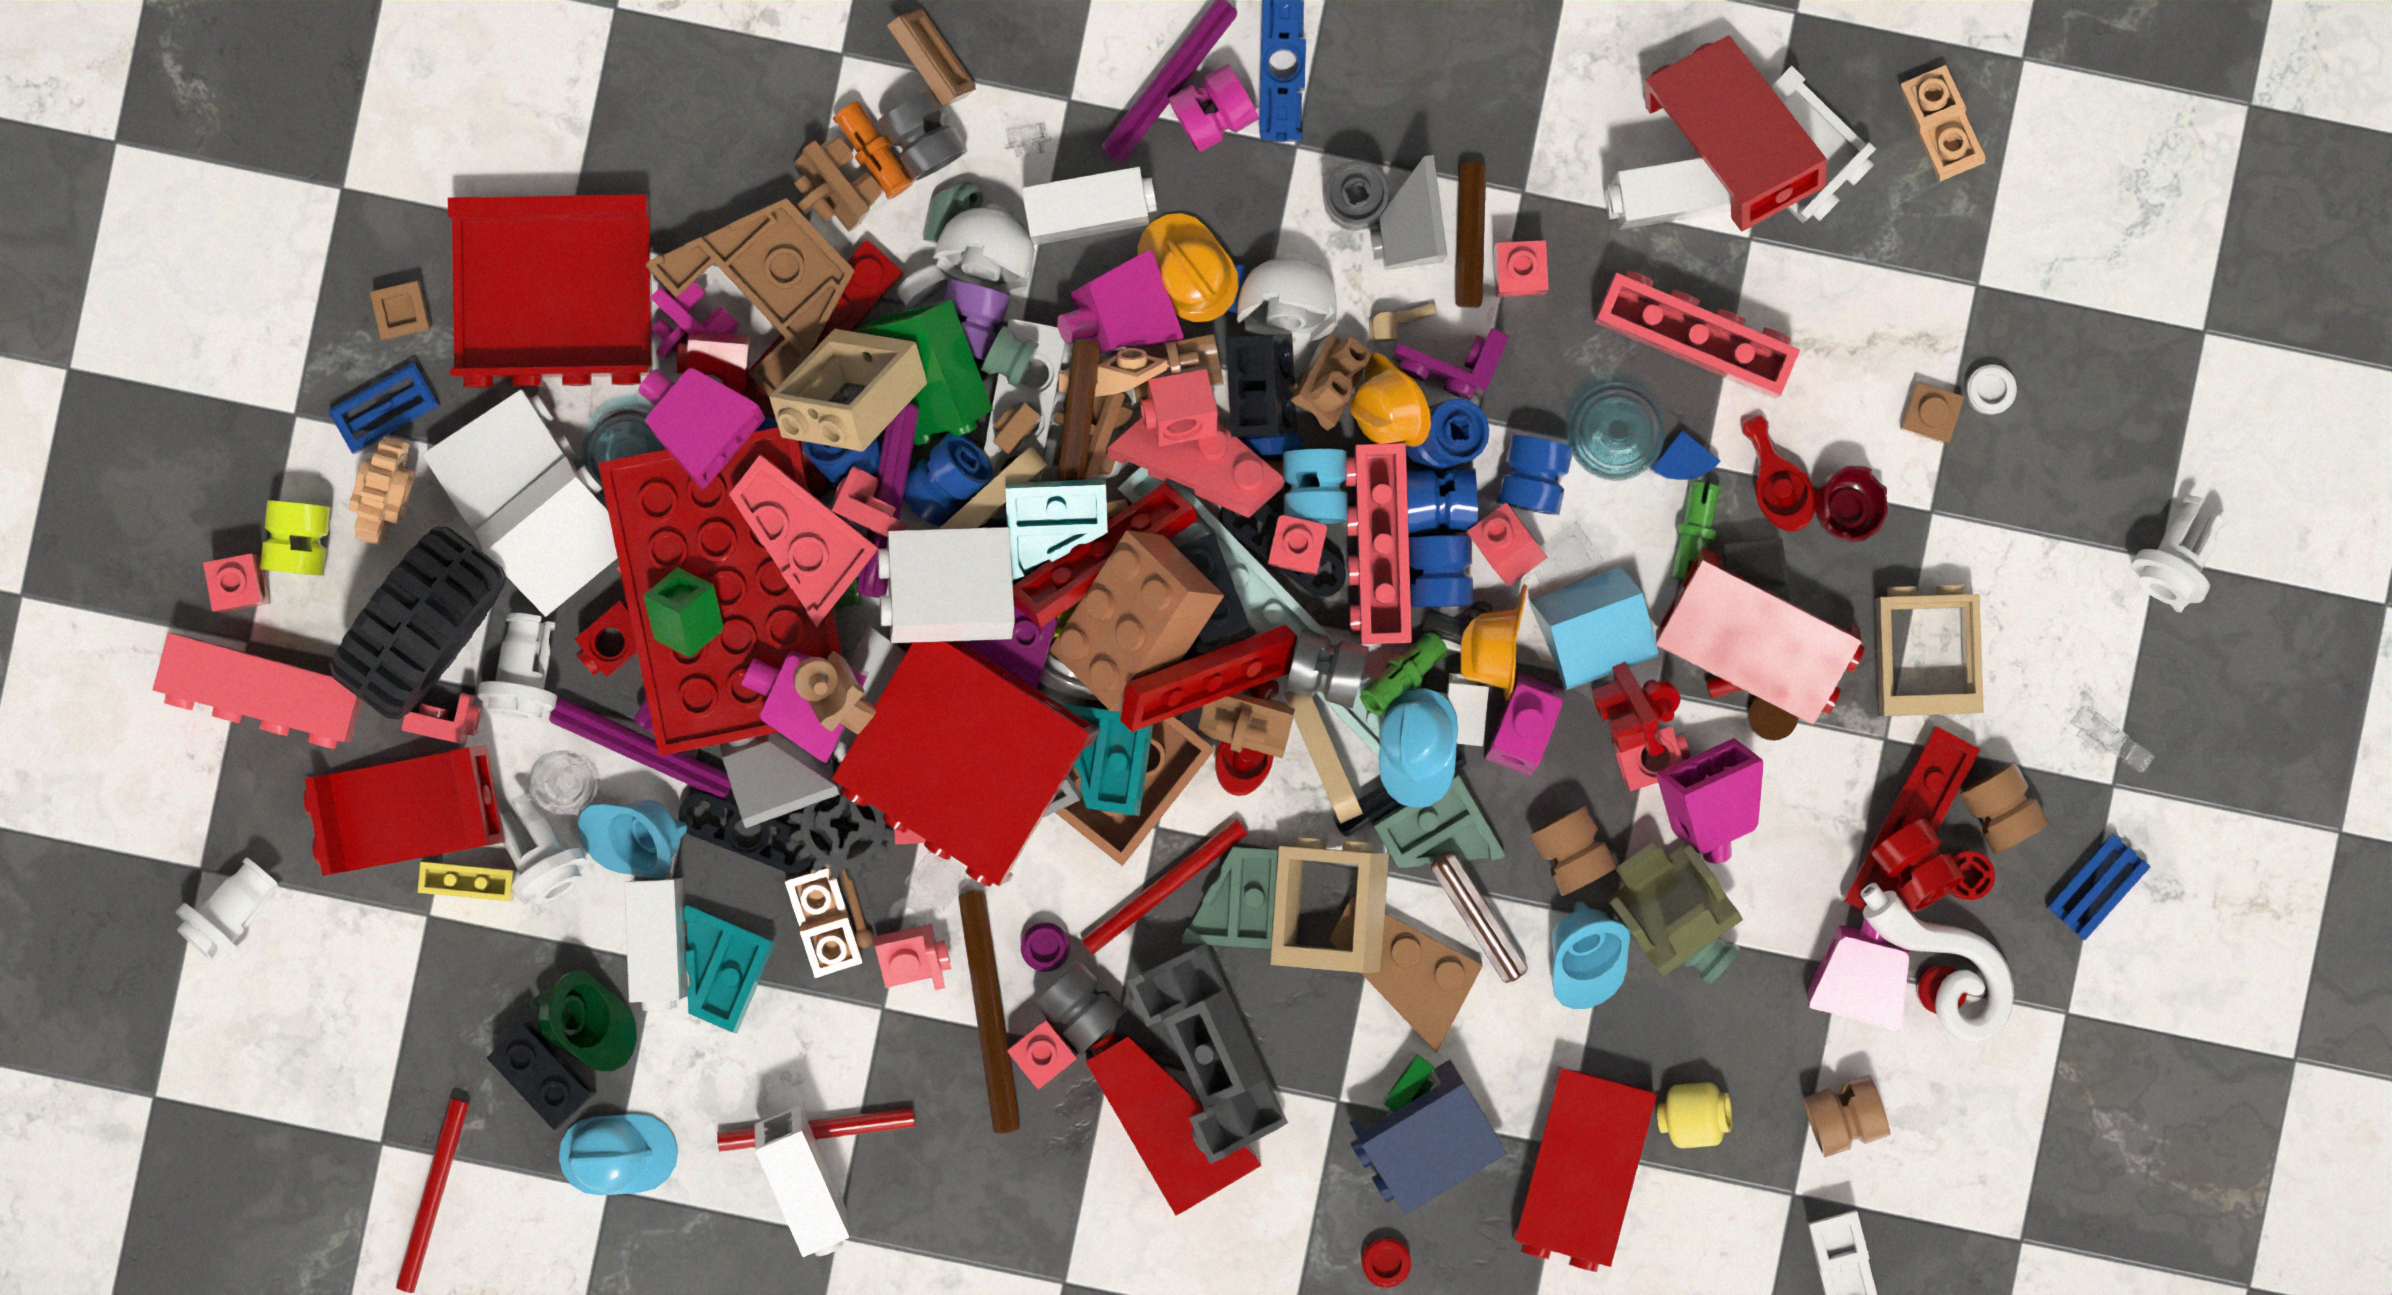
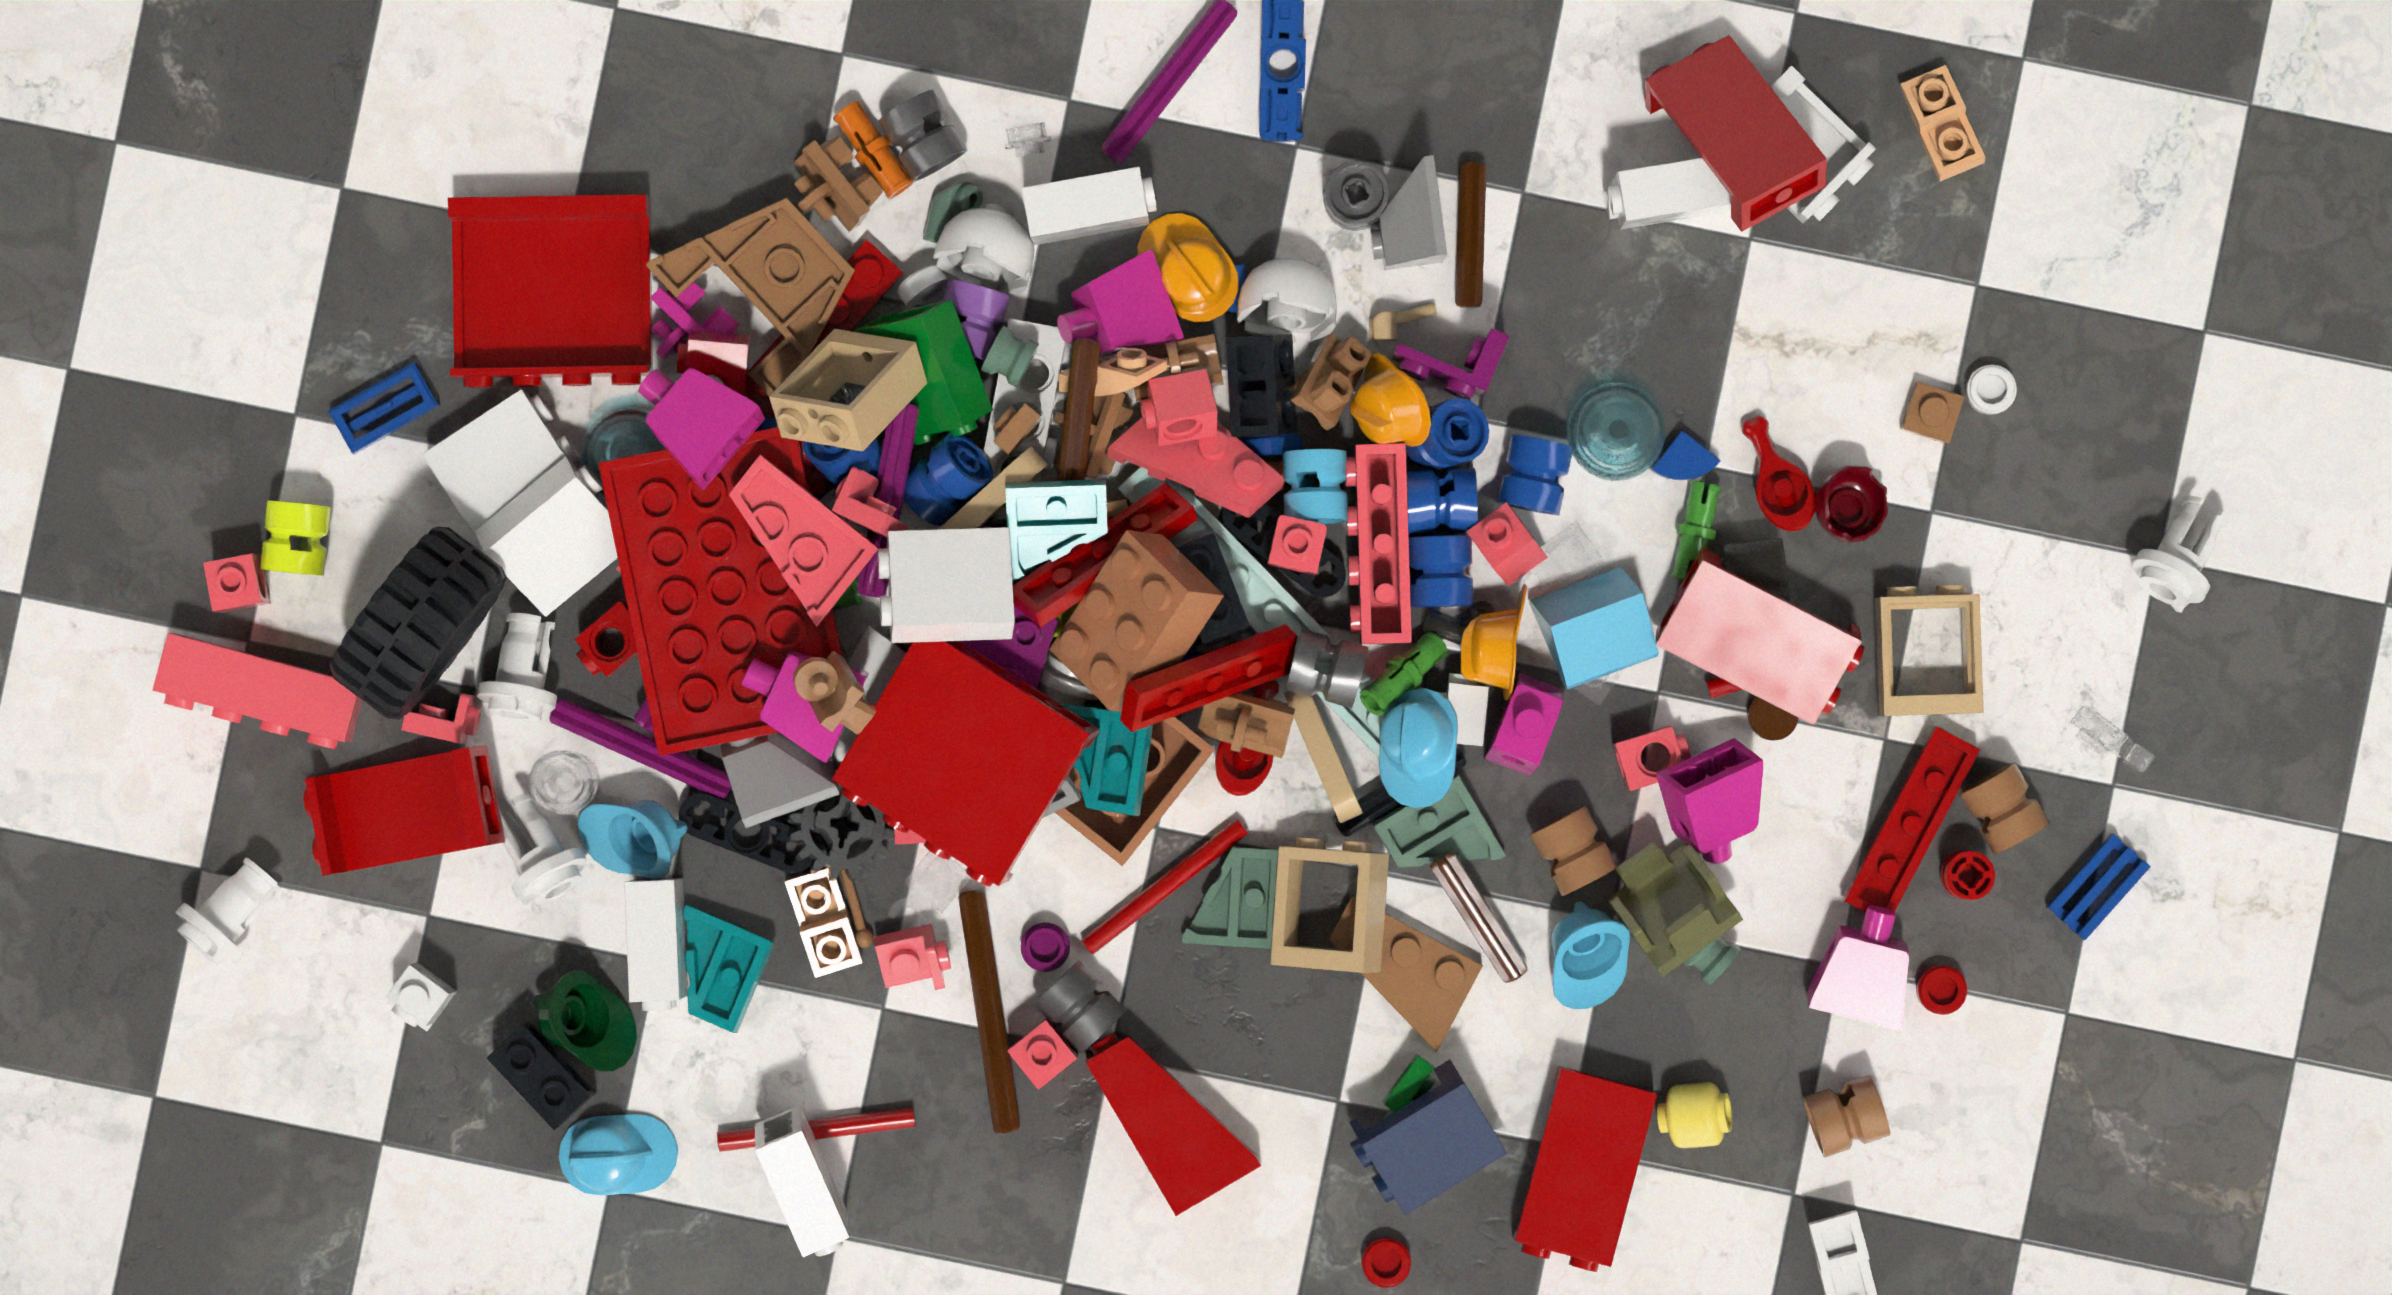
light nougat gear [349,436,415,546] -> none
medium nougat plate [370,281,431,341] -> none
red bar [395,1098,470,1293] -> none
light yellow piece [417,861,517,902] -> none
green panel [643,567,723,658] -> none
medium nougat tile [887,8,976,107] -> none
dark grey bracket [1126,943,1288,1164] -> none
dark pink wheel [1168,64,1259,154] -> none
coral brick [1493,240,1549,297] -> none
red hips [1591,662,1681,757] -> none
coral brick [1594,270,1800,399] -> none
white plant [1860,883,2015,1042] -> none
red wheel [1872,818,1965,913] -> none
none -> white brick [386,962,457,1032]

